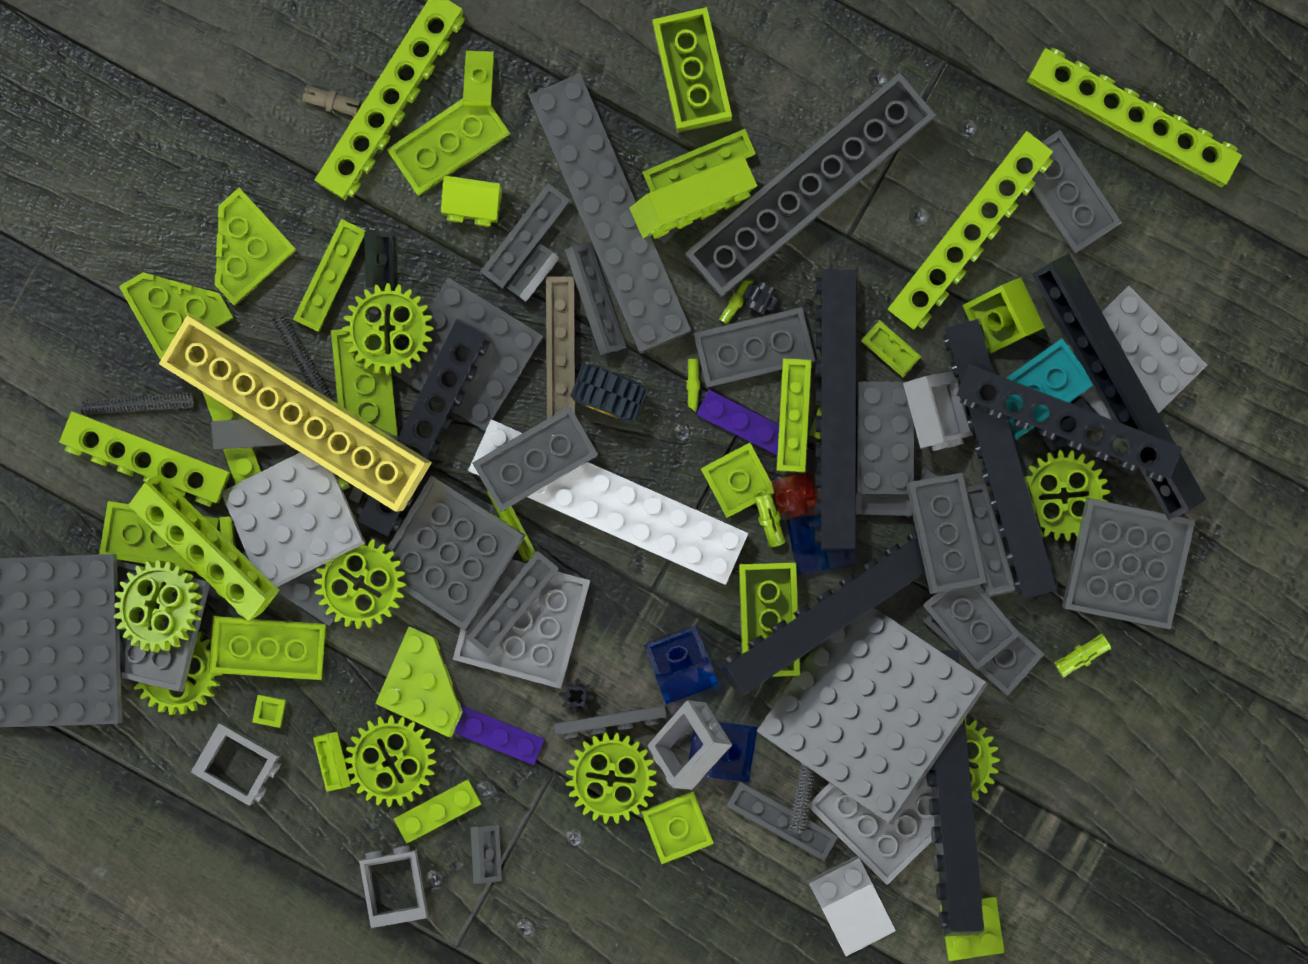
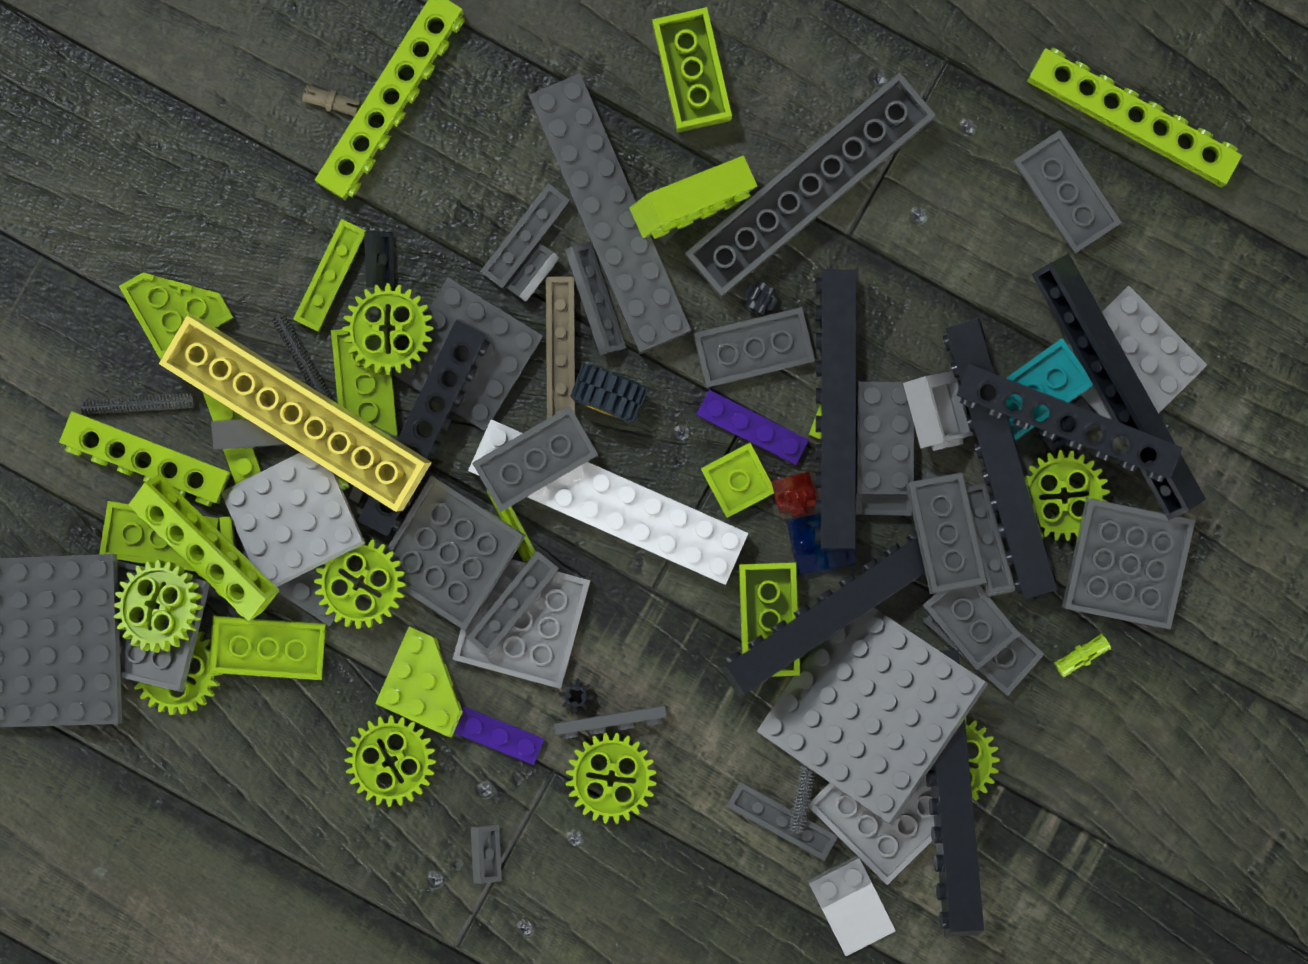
light grey window [191,722,281,806] -> none
lime plate [215,188,296,306] -> none
lime plate [252,695,286,728] -> none
lime plate [313,732,351,792] -> none
light grey window [359,845,428,928] -> none
lime tile [387,98,511,197] -> none
lime plate [394,779,482,844] -> none
lime slope [441,176,502,227] -> none
lime plate [463,51,494,106] -> none
lime tile [641,791,714,864] -> none
lime plate [642,129,756,192] -> none
clear blue slope [644,625,719,705] -> none
light grey window [647,700,732,790] -> none
lime piece [686,359,700,413] -> none
clear blue slope [688,720,758,782] -> none
lime piece [718,279,754,325] -> none
lime pin [753,489,786,547] -> none
lime plate [776,358,811,473] -> none
lime plate [861,320,921,378] -> none
lime brick [888,131,1054,330] -> none
lime plate [940,896,1005,961] -> none
lime slope [962,277,1045,354] -> none

